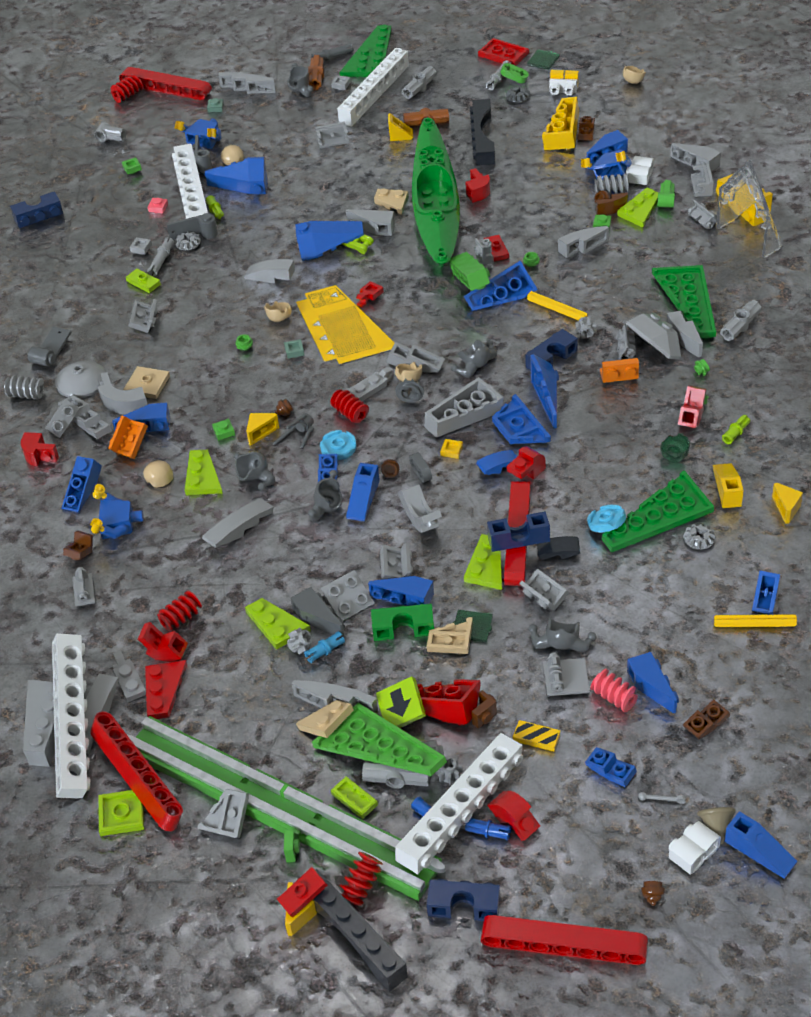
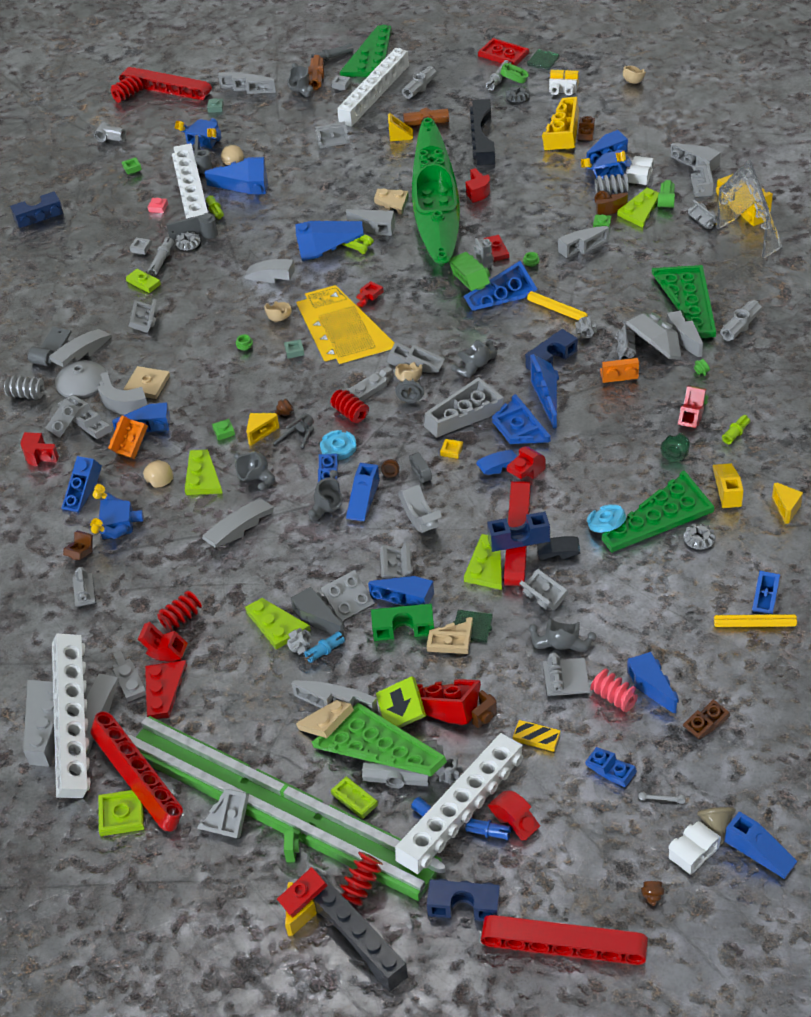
none -> light grey slope [49,329,112,367]

